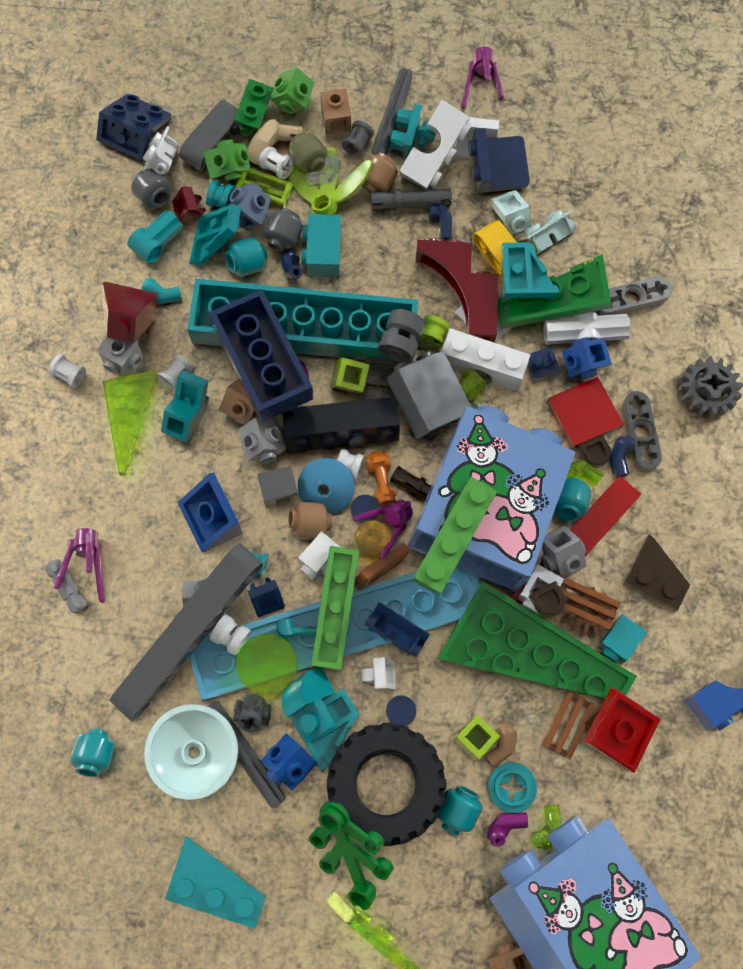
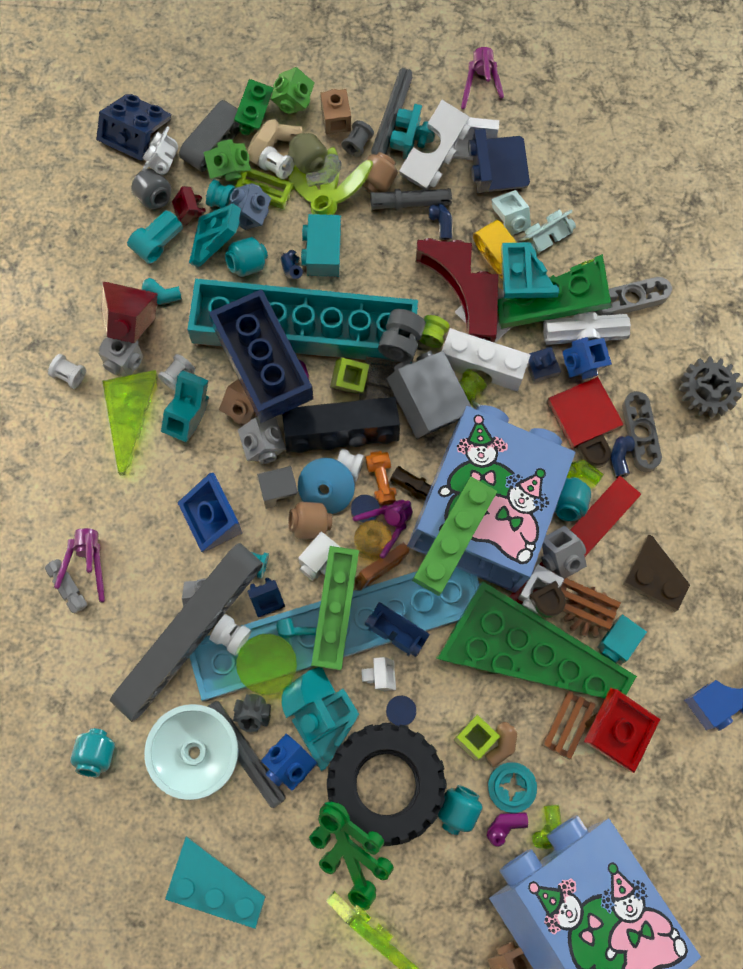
dark grey head [263,208,303,251] -> none

